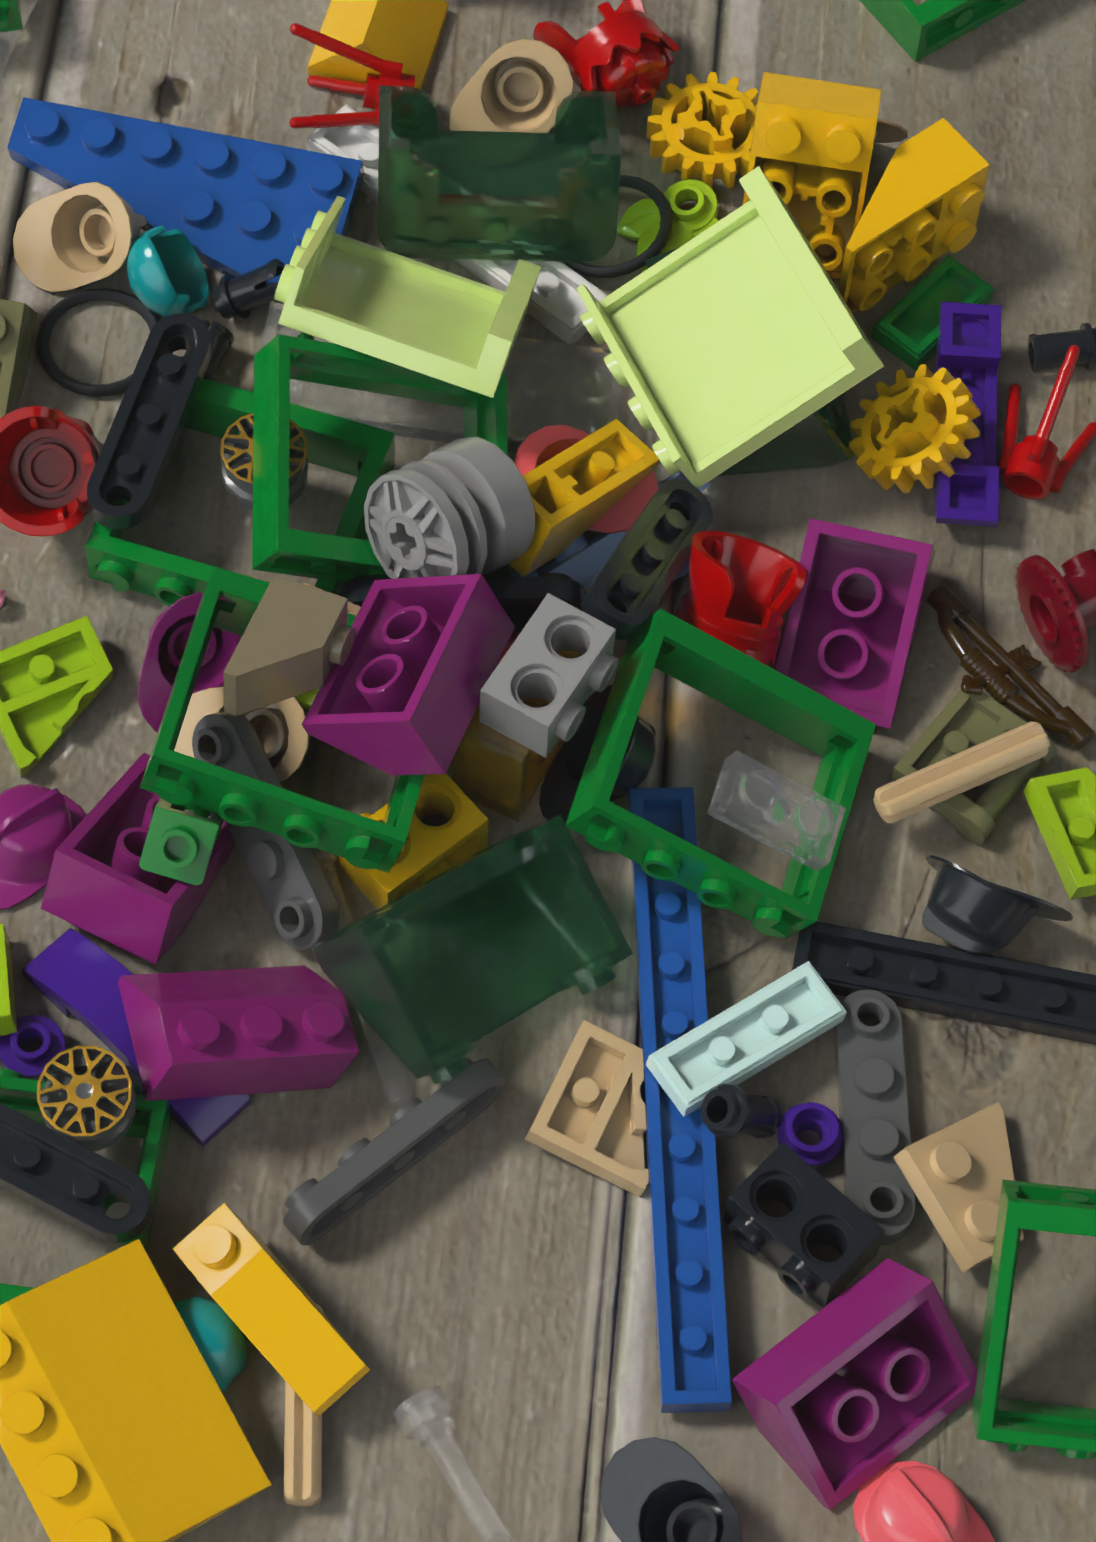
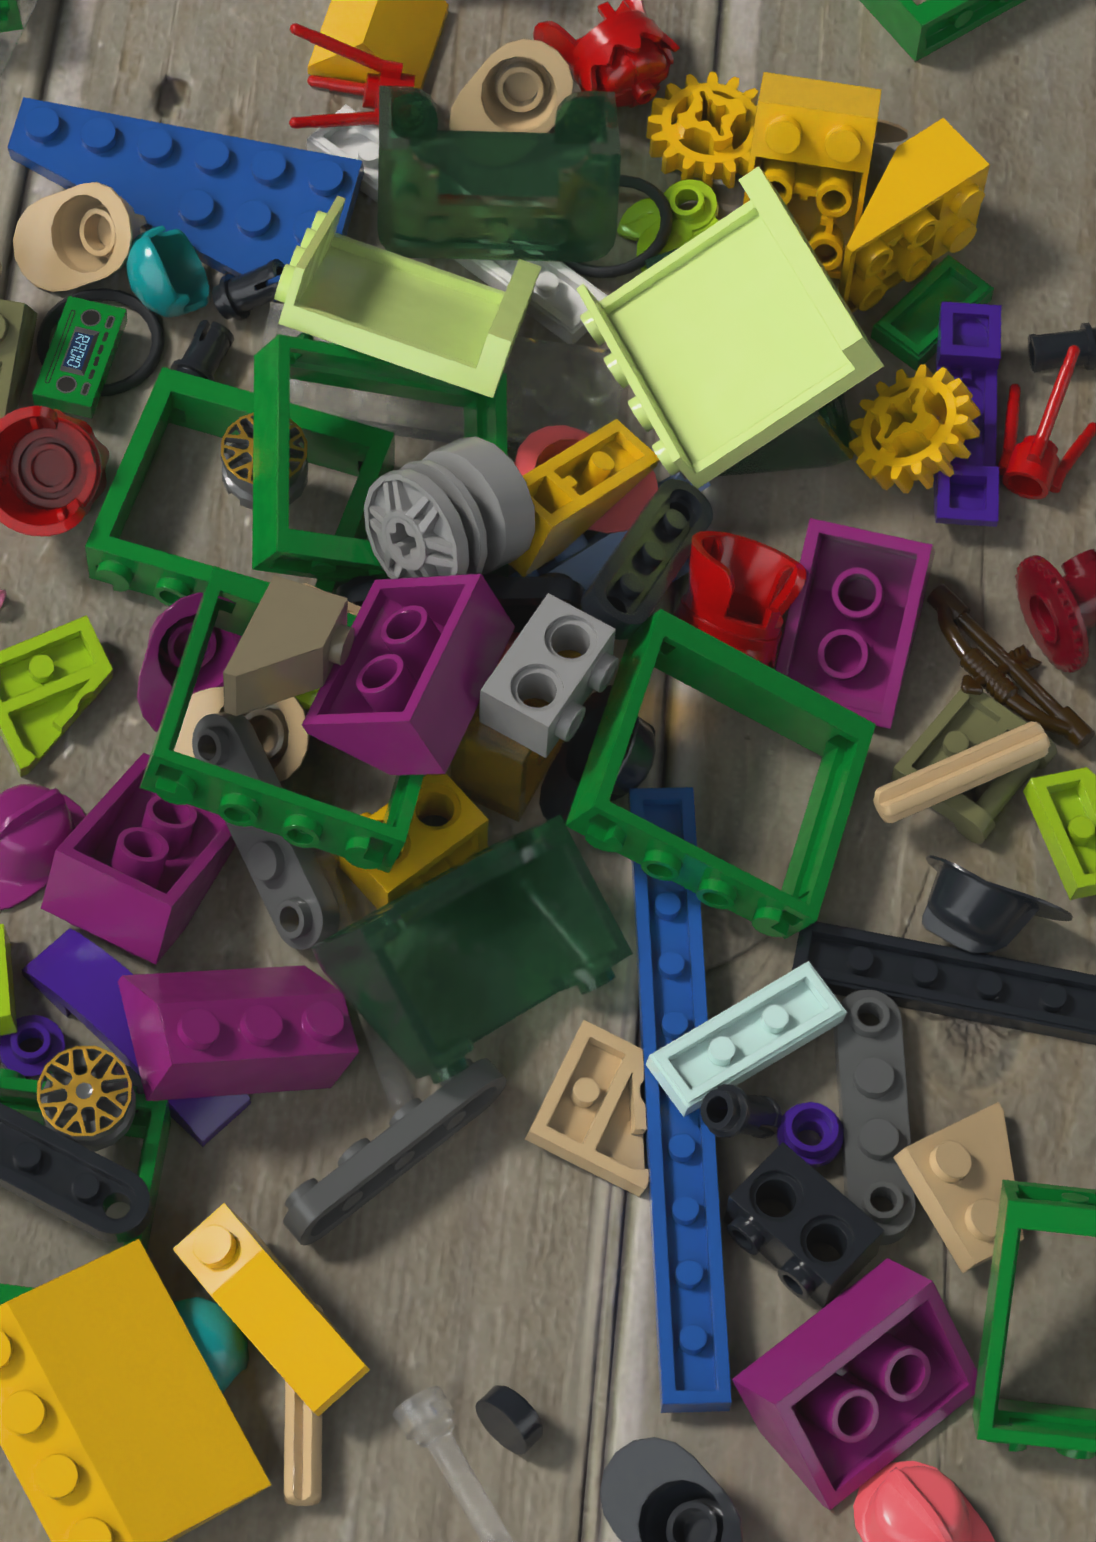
black plate [87,314,212,530] -> none
green bracket [139,798,224,885] -> none
clear plate [707,751,846,871] -> none
none -> green tile [32,296,128,419]
none -> black tile [475,1385,543,1455]

